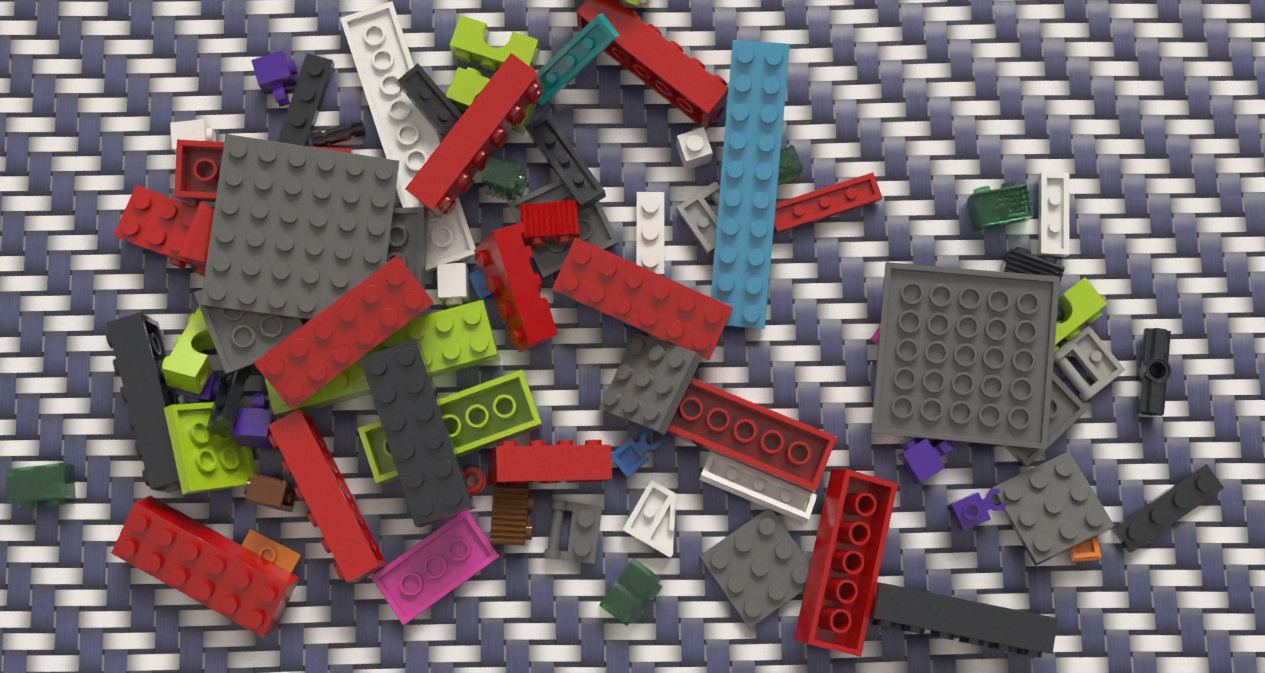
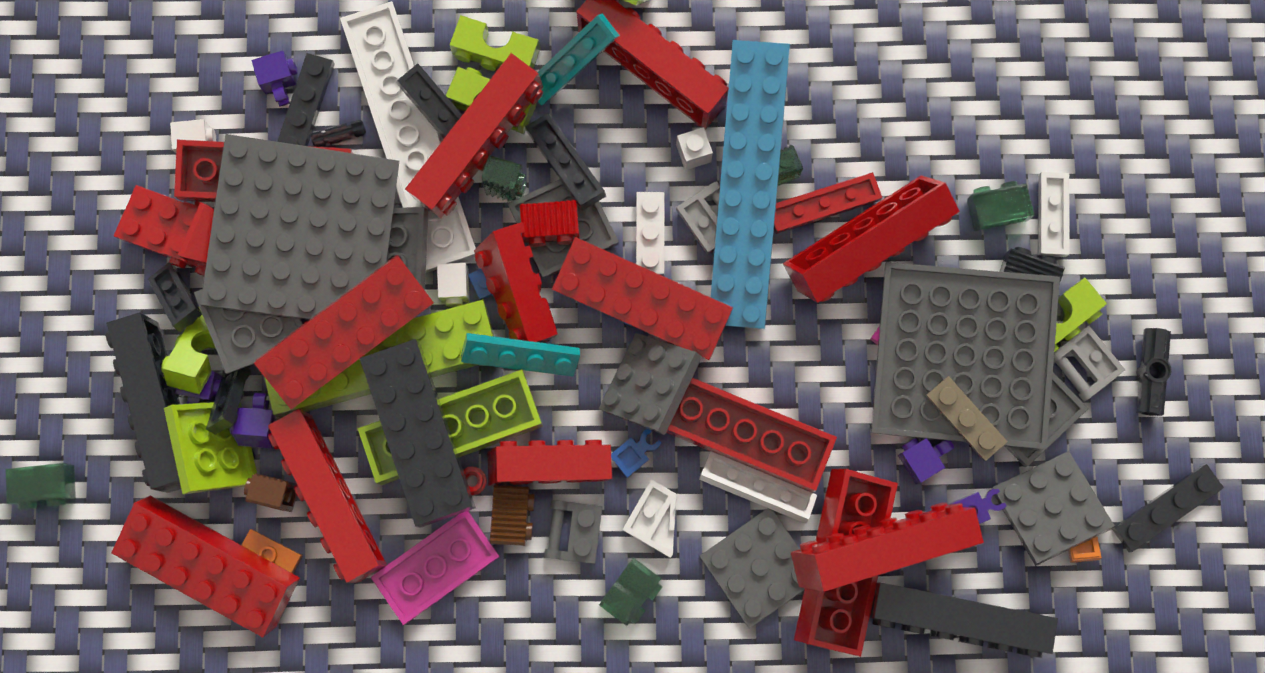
none -> black plate [148,263,202,332]
none -> teal plate [461,333,580,377]
none -> red brick [783,175,960,303]
none -> red brick [790,503,984,592]
none -> dark tan plate [925,376,1008,461]

